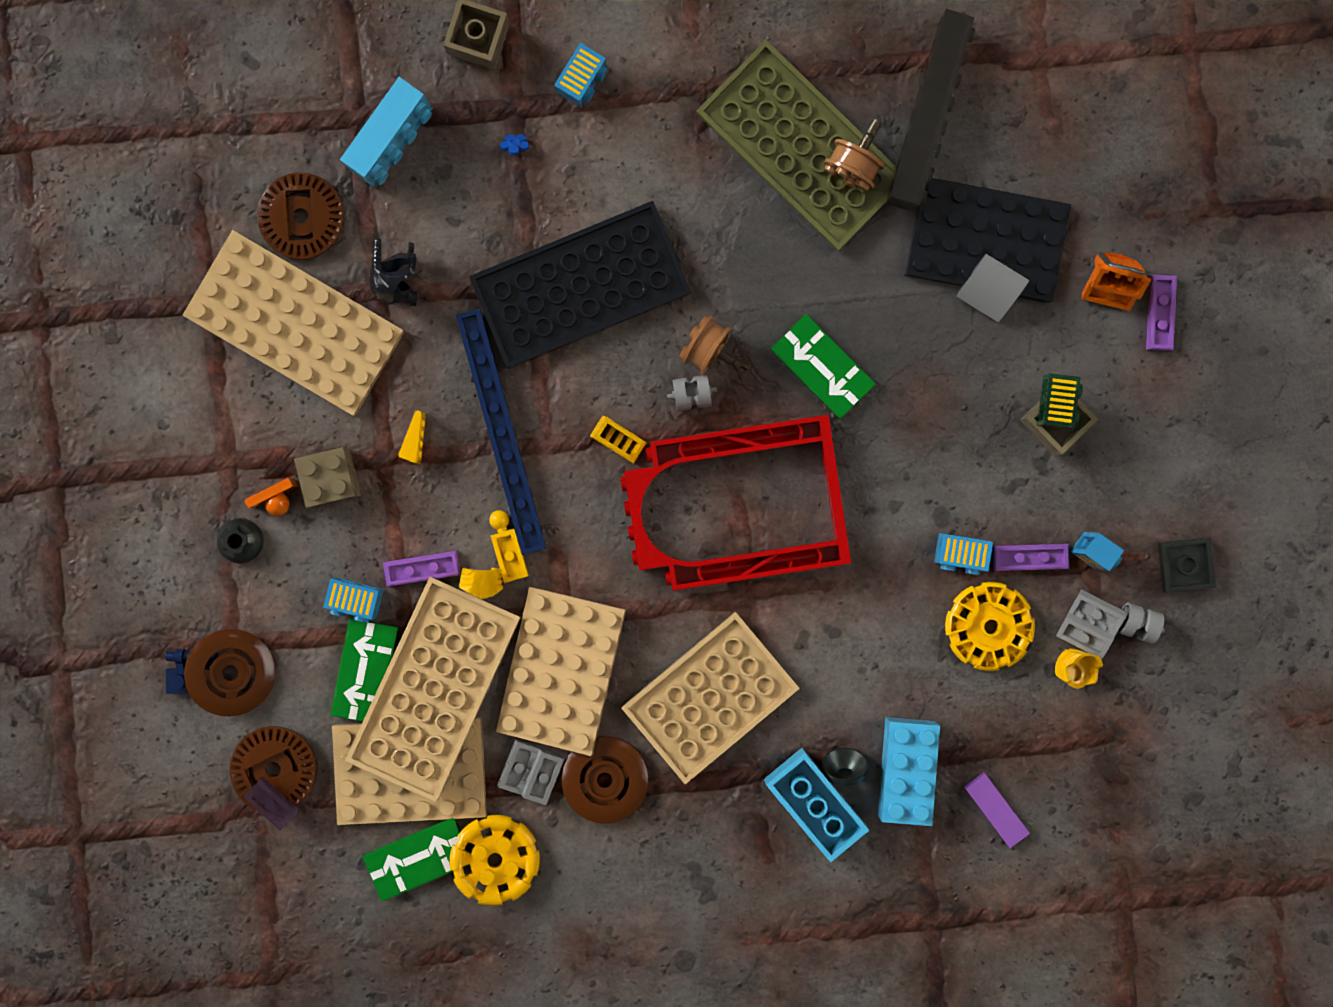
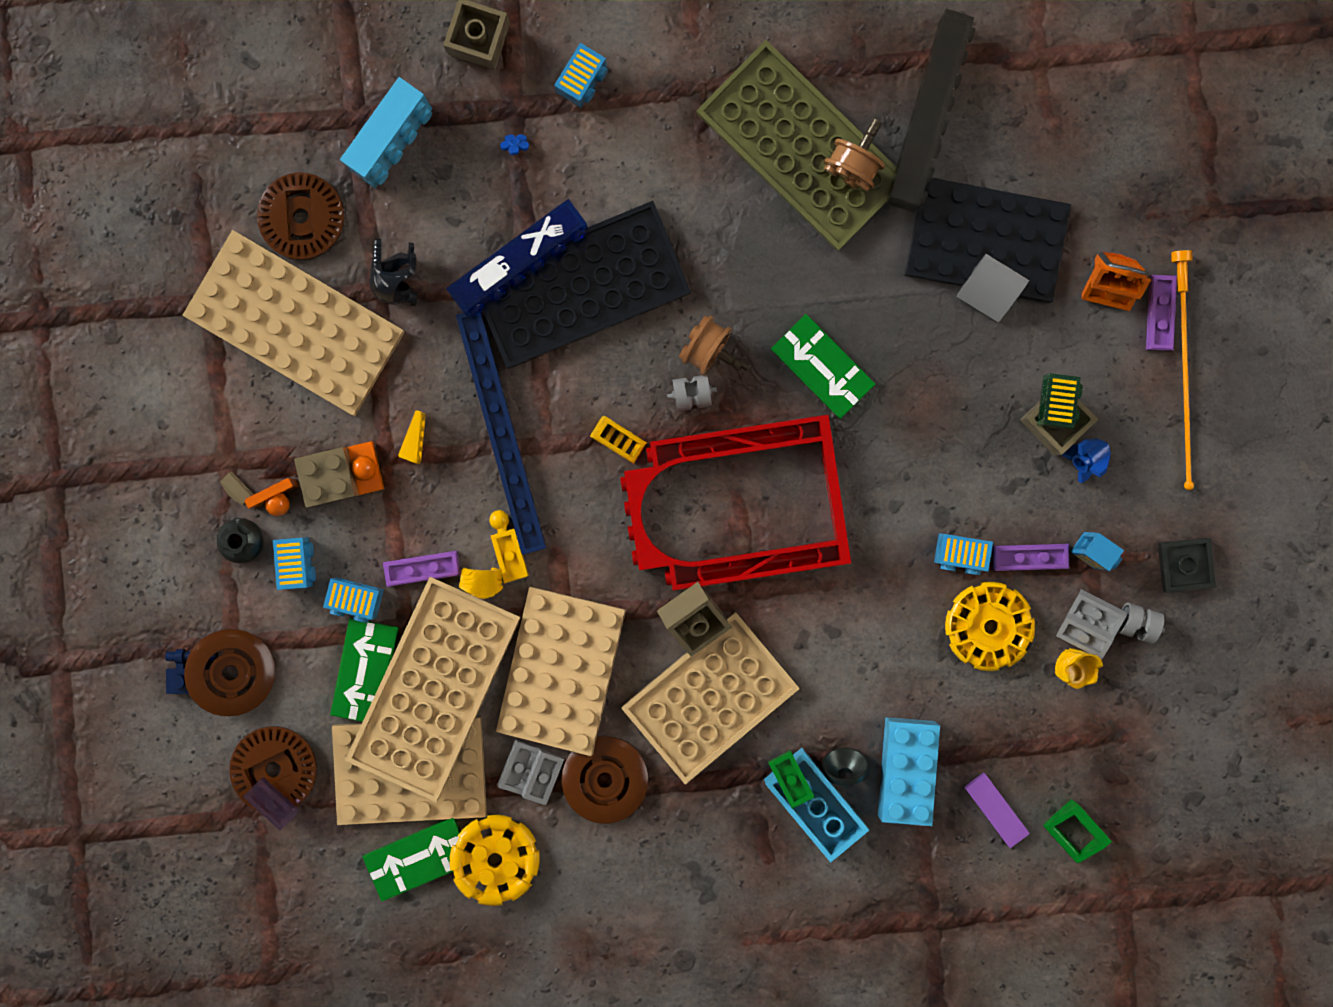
none -> dark tan piece [220,471,254,505]
none -> dark azure brick [273,537,316,590]
none -> orange tile [348,441,385,495]
none -> clear blue brick [446,199,588,316]
none -> dark tan brick [657,582,732,656]
none -> green plate [768,750,815,809]
none -> green tile [1043,799,1112,863]
none -> blue brick [1062,438,1111,483]
none -> light orange piece [1171,250,1194,490]

